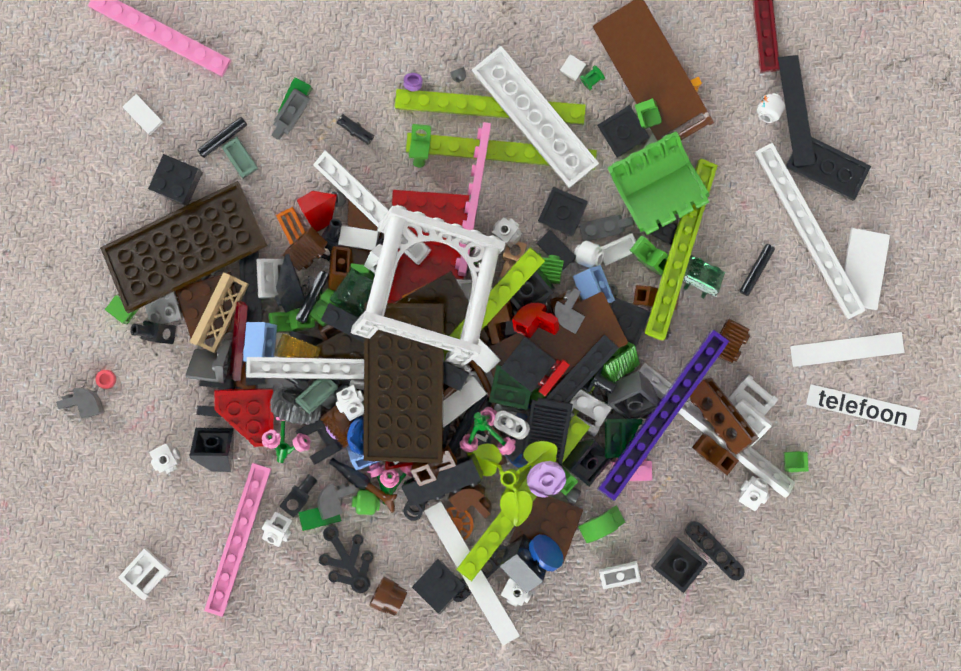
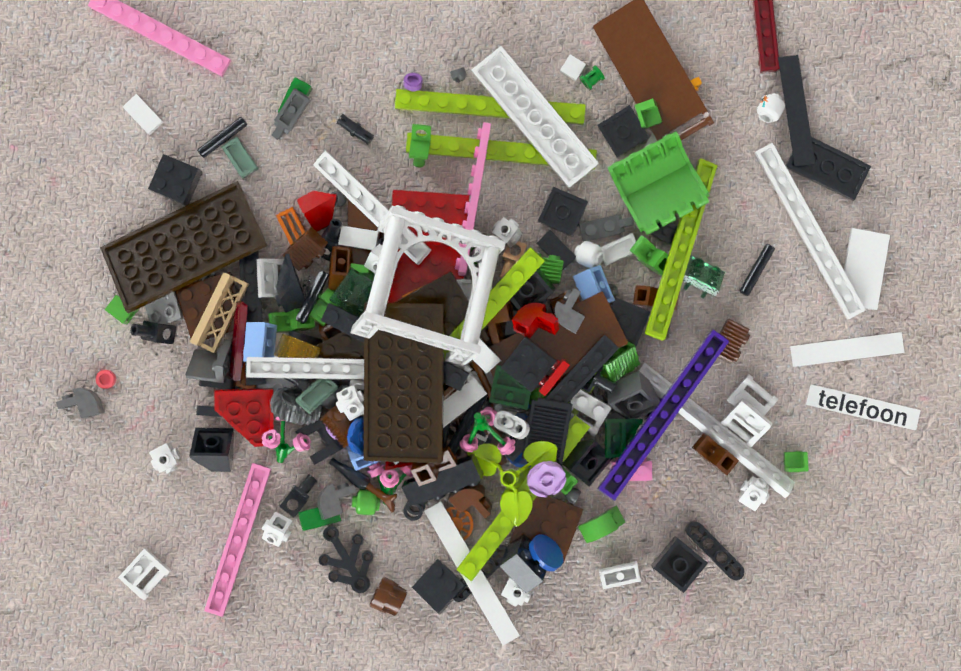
reddish brown brick [690,377,759,455] -> none

